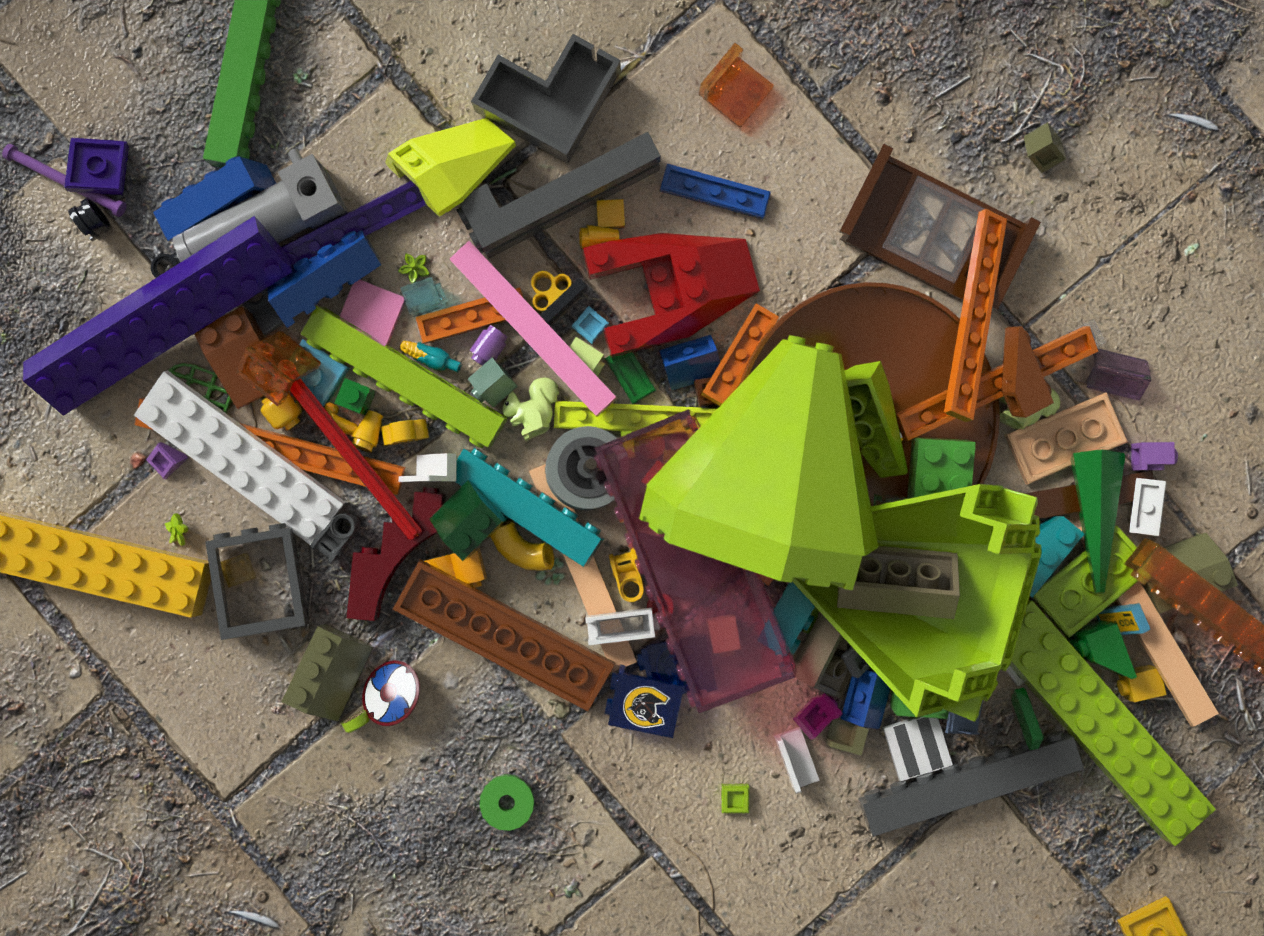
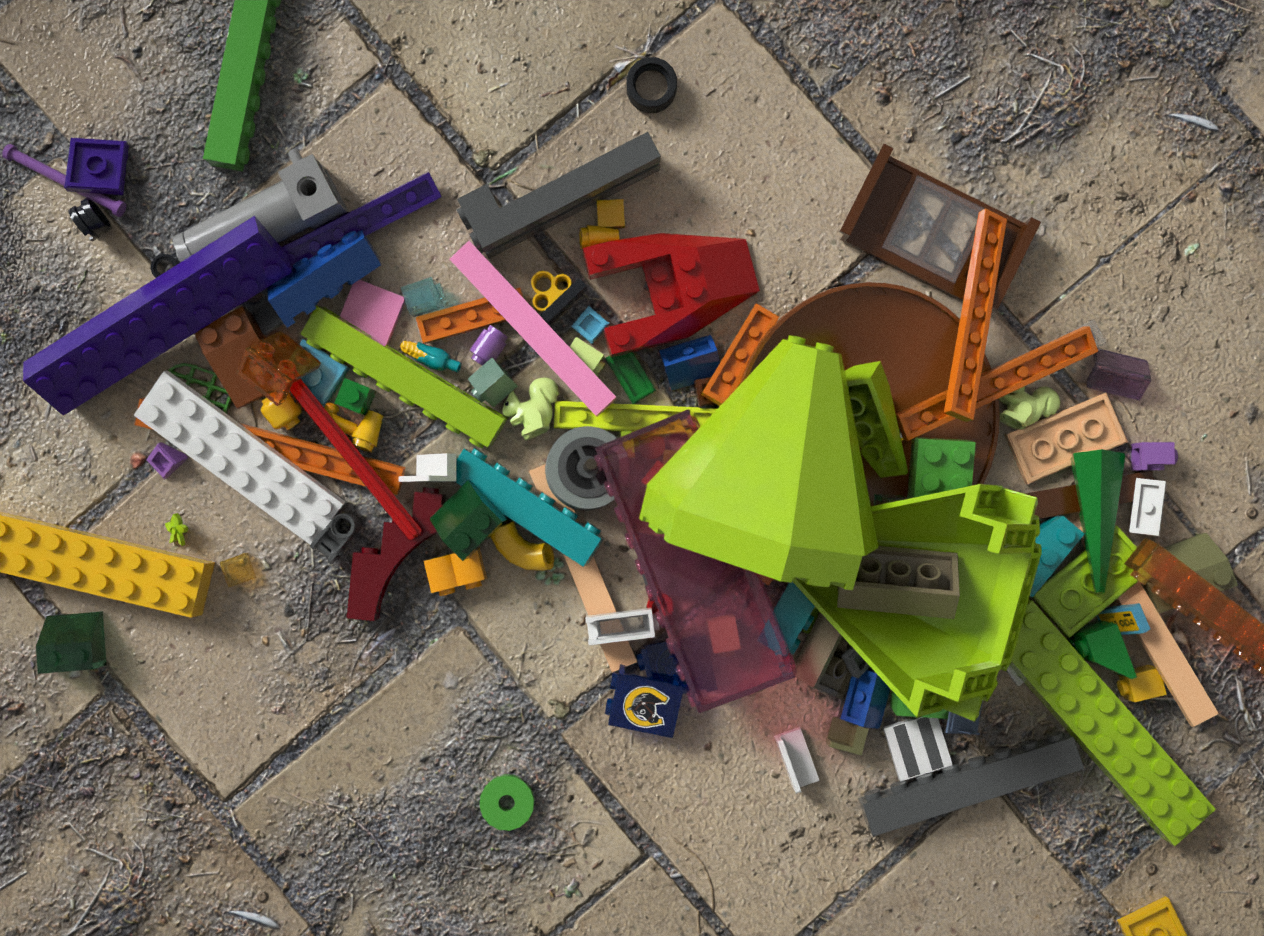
blue wedge [153,156,276,242] -> none
dark grey window [205,523,309,640] -> none
olive slope [281,623,374,721] -> none
lime tile [341,710,370,733] -> none
shield [362,660,420,726] -> none
yellow piece [381,419,429,446] -> none
neon yellow wedge [385,118,516,217] -> none
dark orange plate [393,559,615,711] -> none
lime plant [398,253,430,285] -> none
dark grey piece [471,34,621,163] -> none
yellow piece [608,548,644,602] -> none
blue tile [660,164,771,219] -> none
clear orange bracket [699,43,774,128] -> none
lime tile [721,784,749,813] -> none
magenta bracket [793,693,843,740] -> none
dark orange slope [1002,326,1054,418] -> none
green tile [1011,687,1044,751] -> none
olive panel [1024,122,1066,173] -> none
none -> clear green slope [36,611,107,674]
none -> black tyre [626,57,677,113]

